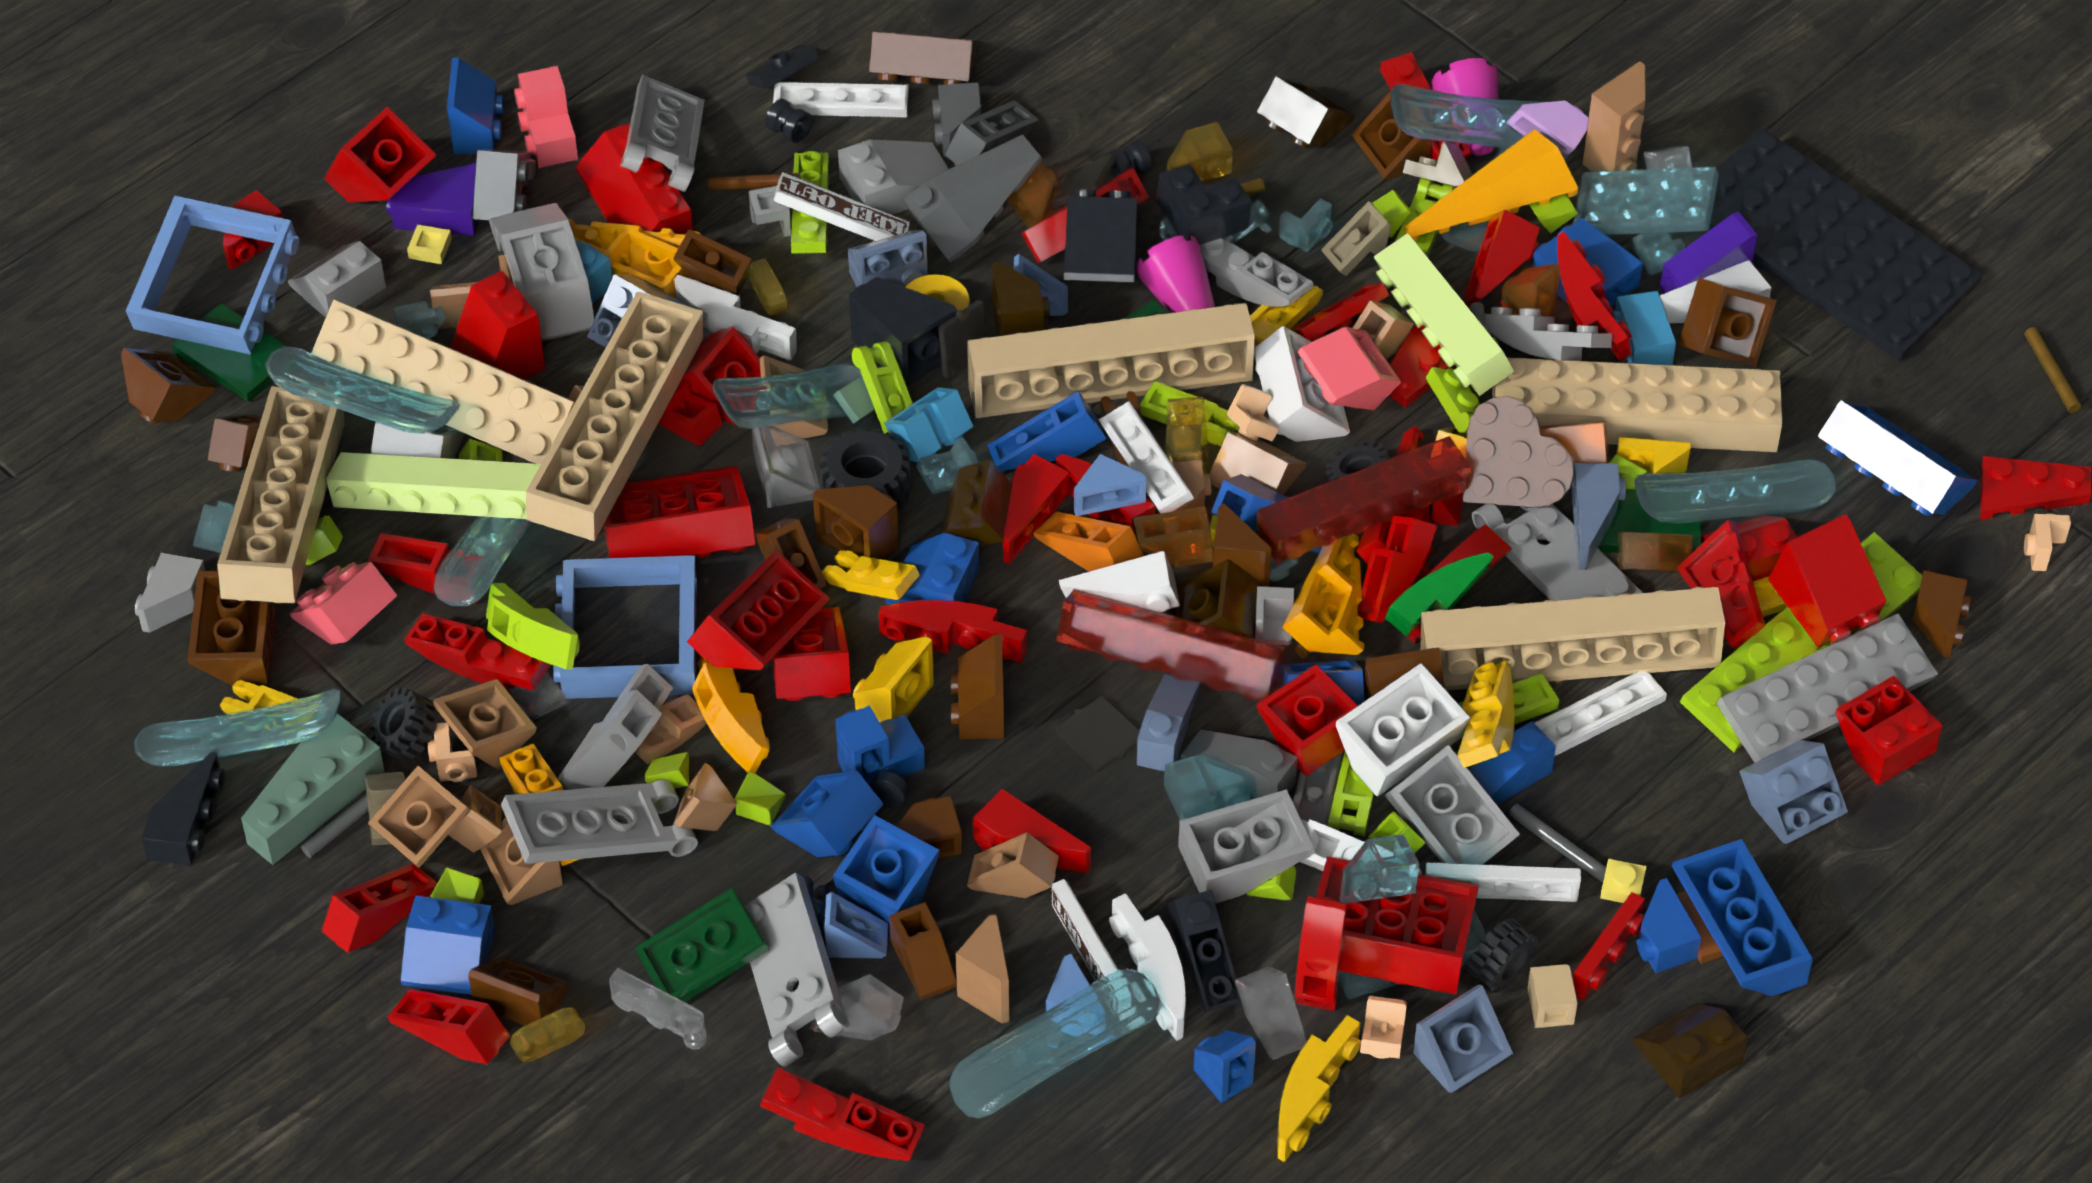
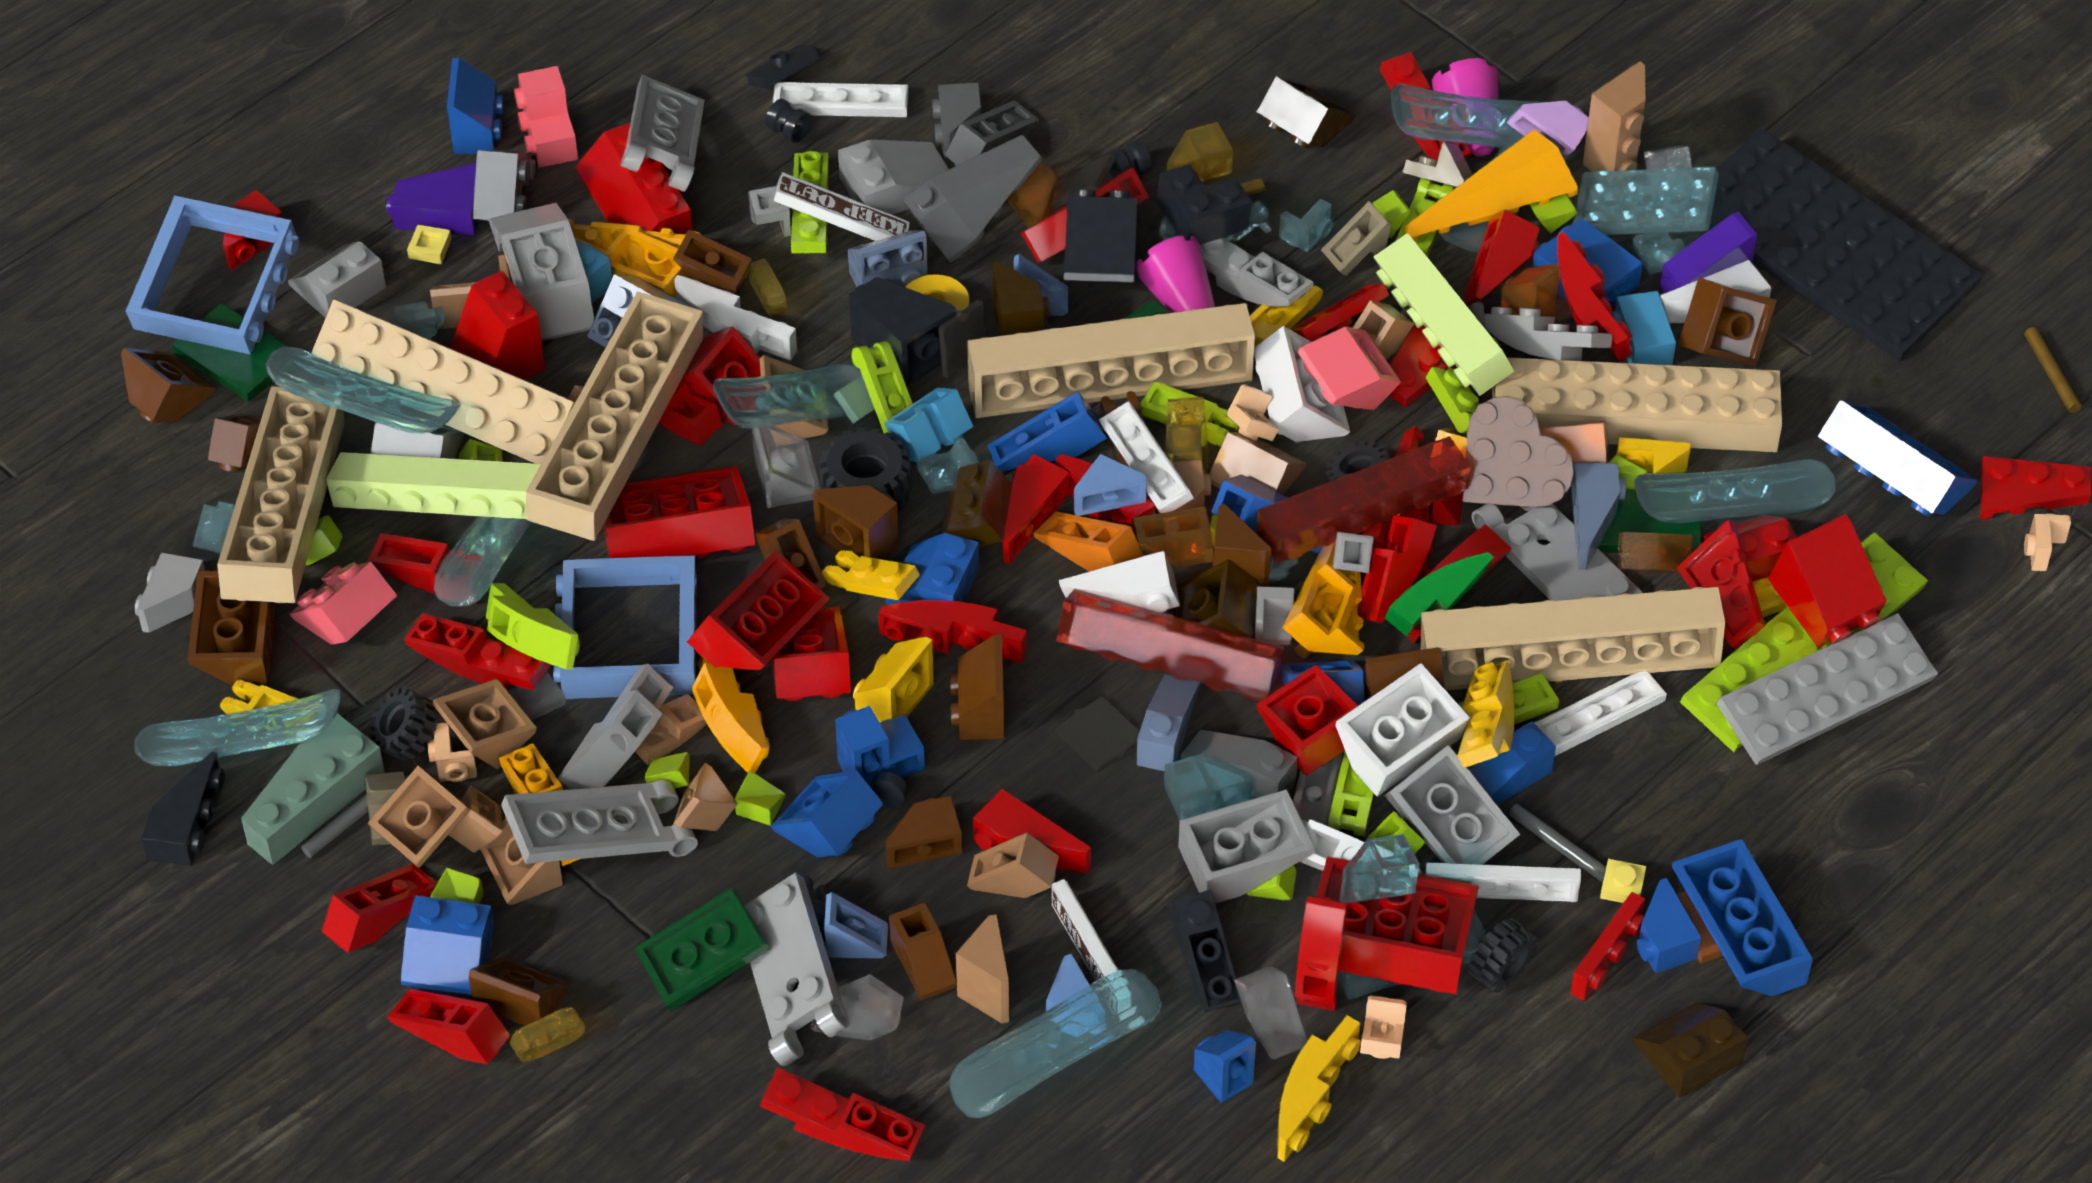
red slope [324,107,436,203] -> none
clear plate [609,968,707,1049] -> none
reddish brown bar [708,173,801,190] -> none
blue slope [833,815,940,923] -> none
slope [869,32,979,85] -> none
white slope [1109,893,1186,1041] -> none
reddish brown slope [1351,86,1433,180] -> none
sand blue slope [1413,985,1513,1093] -> none
tan panel [1528,964,1577,1028] -> none
sand blue slope [1739,740,1848,844] -> none
red slope [1835,676,1943,786] -> none
reddish brown slope [1912,571,1971,658] -> none
none -> light grey slope [1333,532,1373,573]

